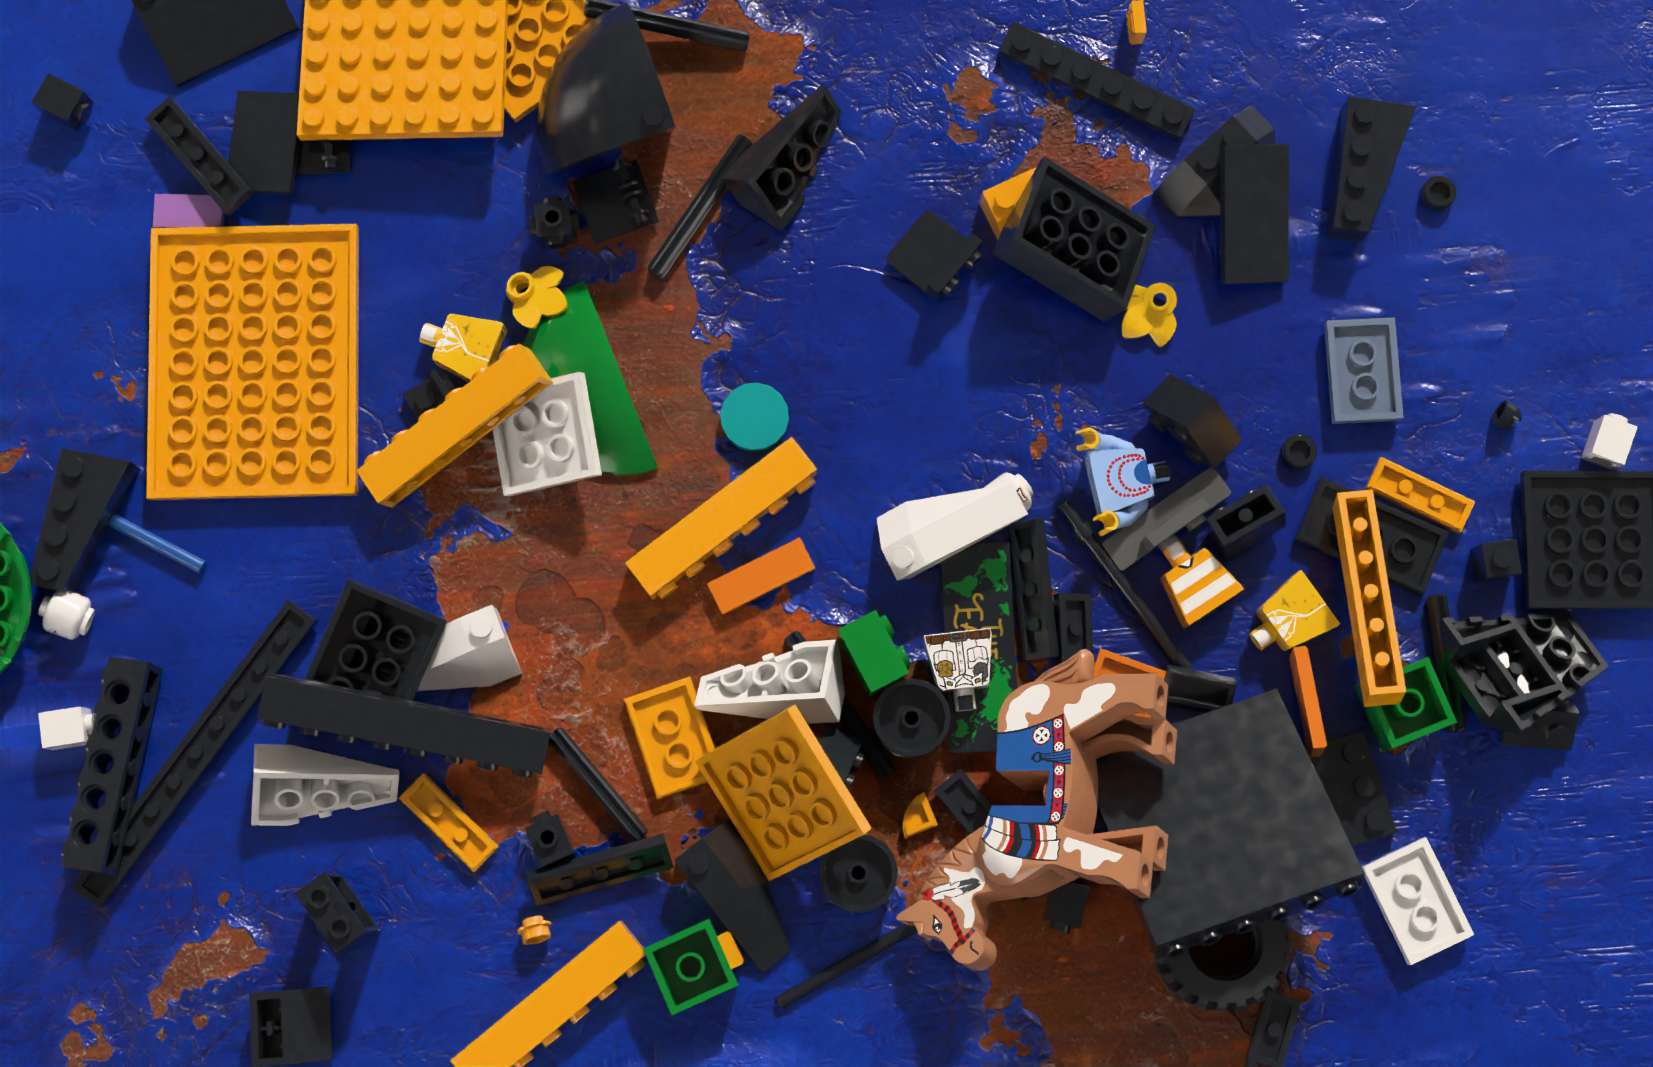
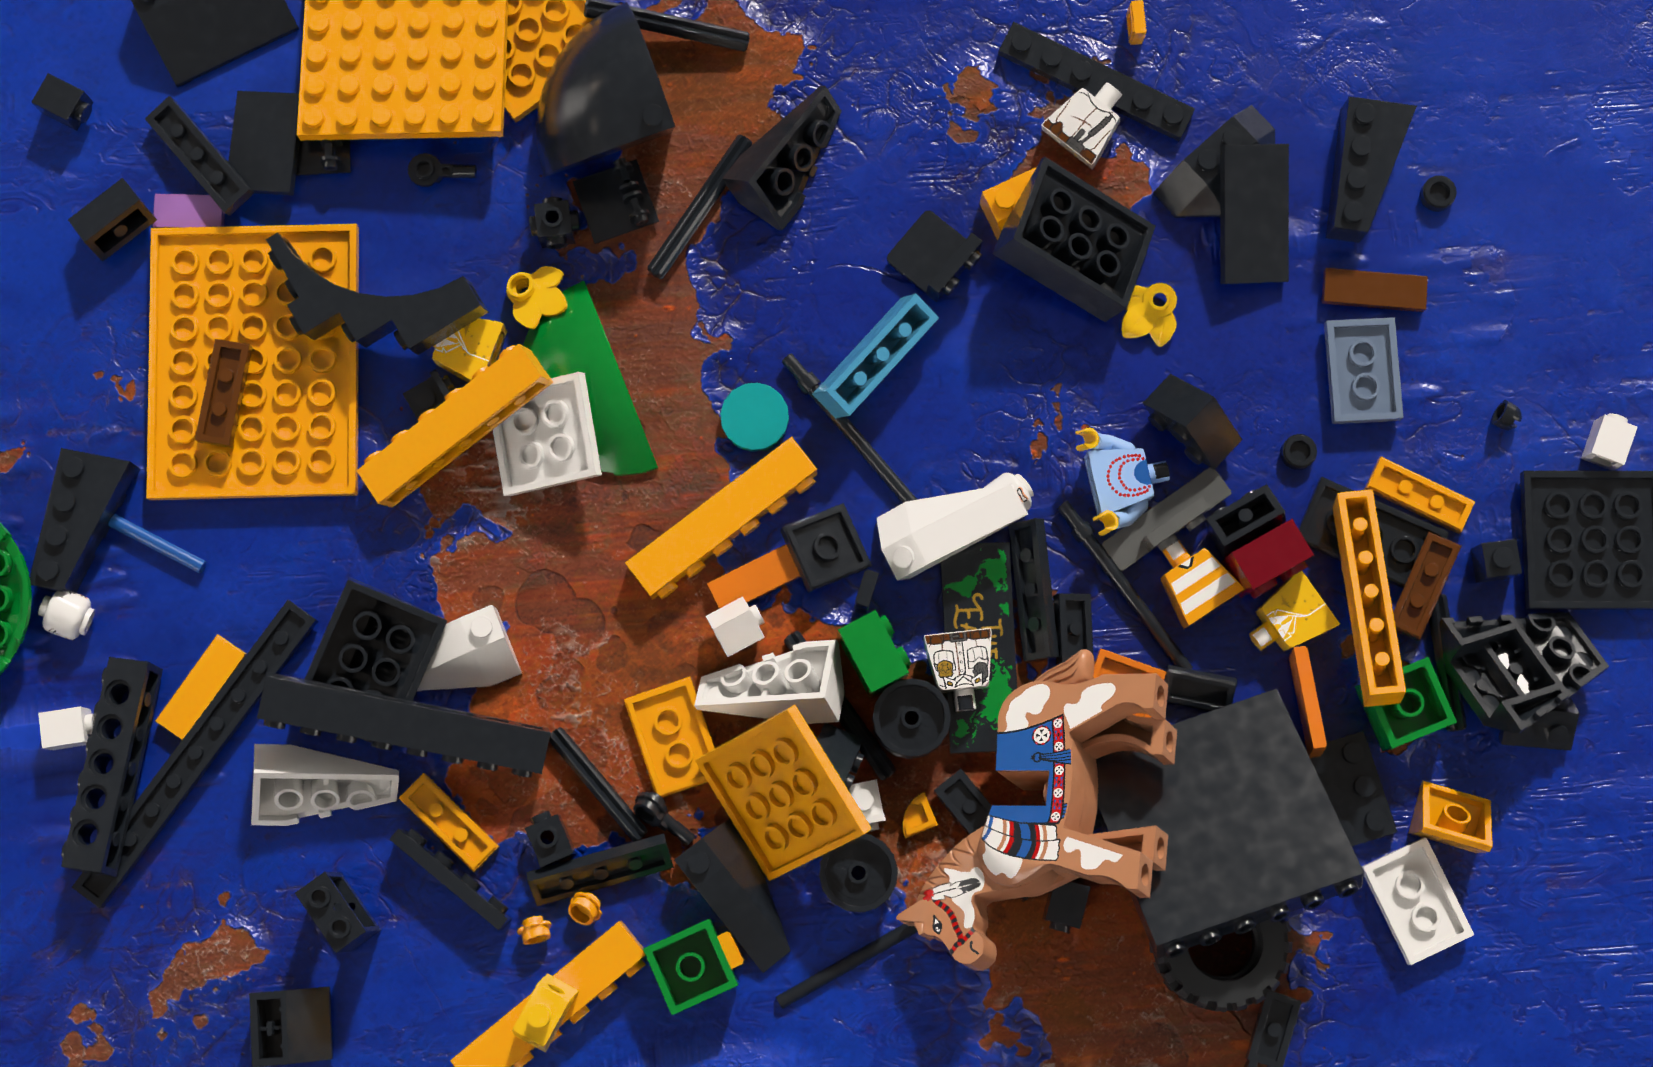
none -> black brick [68,178,157,262]
none -> light orange tile [155,634,247,740]
none -> reddish brown plate [195,339,253,448]
none -> black arch [266,232,489,355]
none -> black plate [389,828,512,930]
none -> black plate [408,153,477,187]
none -> yellow torso [512,974,579,1053]
none -> light orange plate [568,892,602,926]
none -> black plate [633,792,695,846]
none -> white brick [706,597,765,657]
none -> black tile [780,503,872,593]
none -> black bar [782,353,918,503]
none -> dark azure brick [812,293,939,418]
none -> white bracket [849,779,886,832]
none -> black tile [854,569,879,615]
none -> white torso [1041,82,1122,169]
none -> dark red brick [1220,519,1314,599]
none -> reddish brown tile [1322,268,1428,312]
none -> reddish brown tile [1393,532,1462,641]
none -> light orange slope [1408,781,1493,853]

